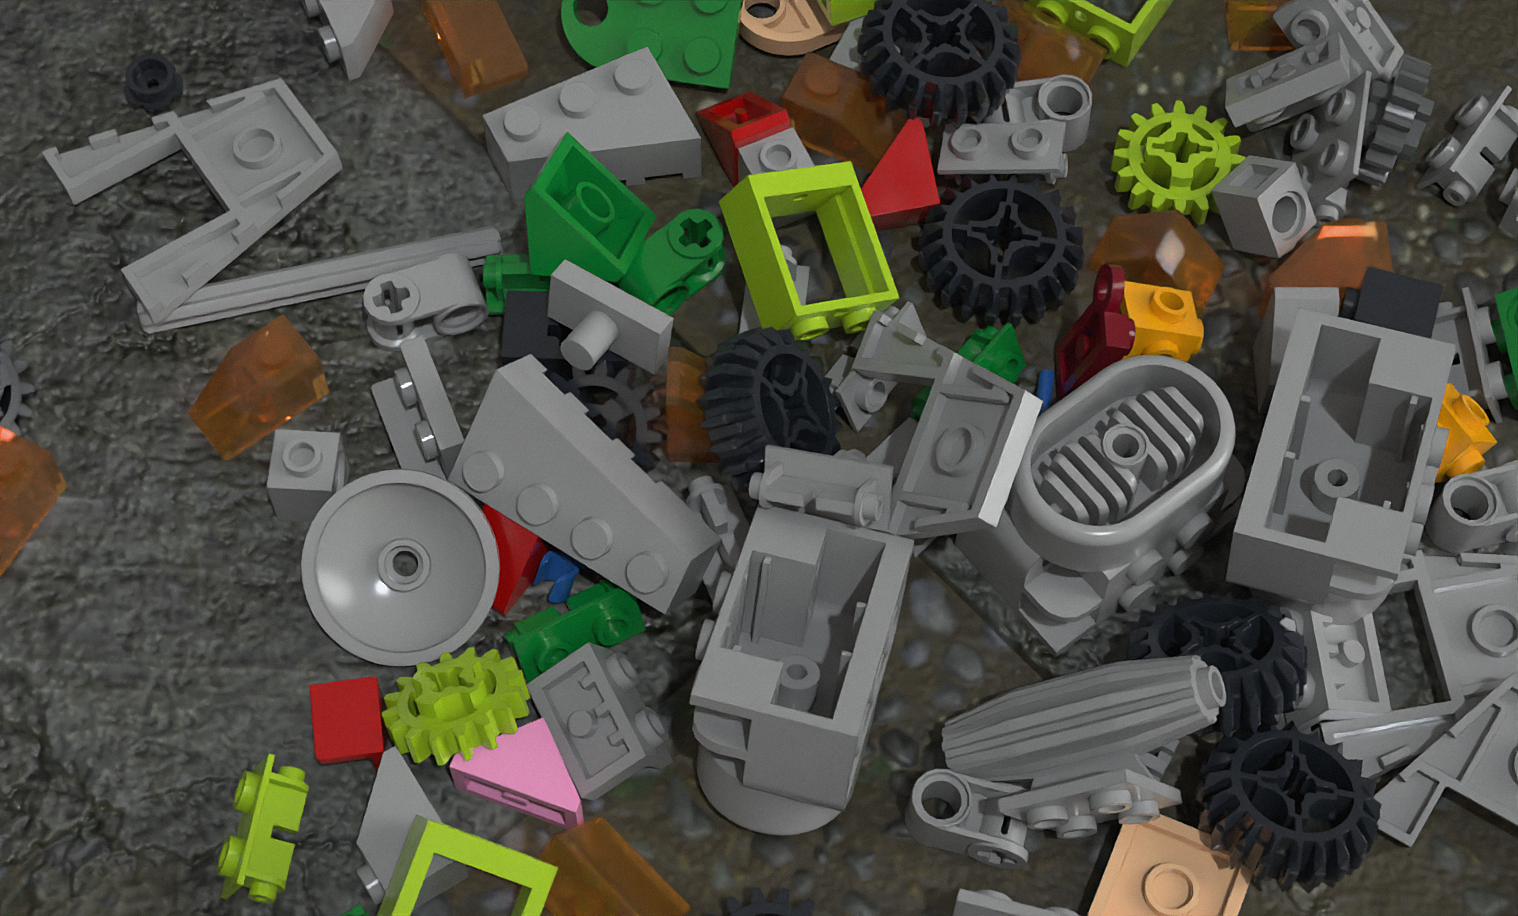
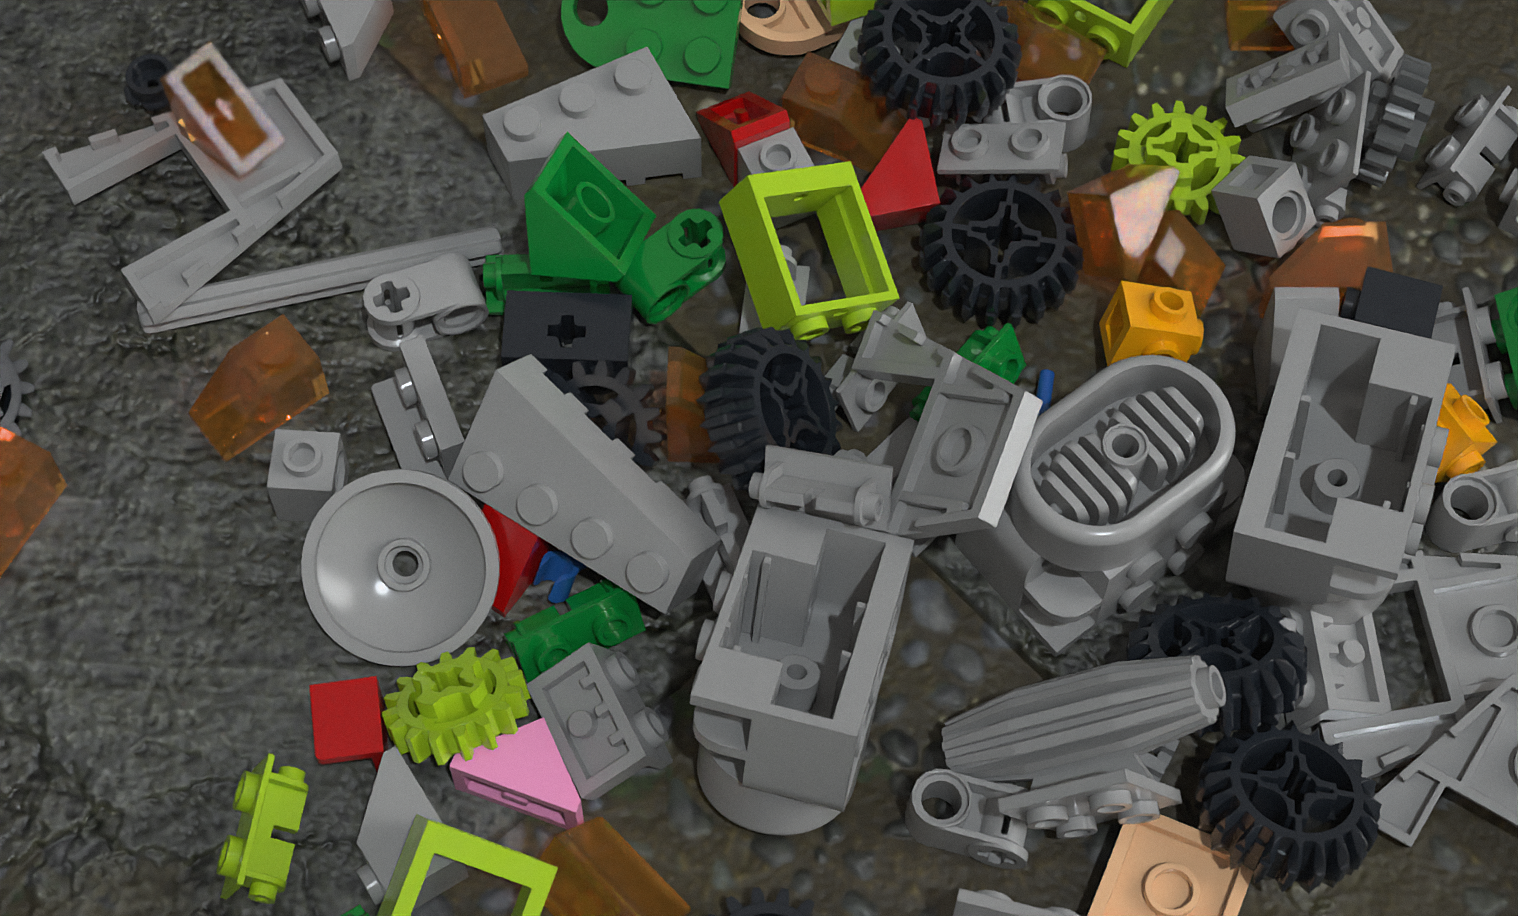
light grey tile [547,260,674,374] -> none
dark red hinge [1055,264,1136,402] -> none
none -> clear orange slope [160,41,286,178]
none -> clear orange slope [1067,164,1180,283]

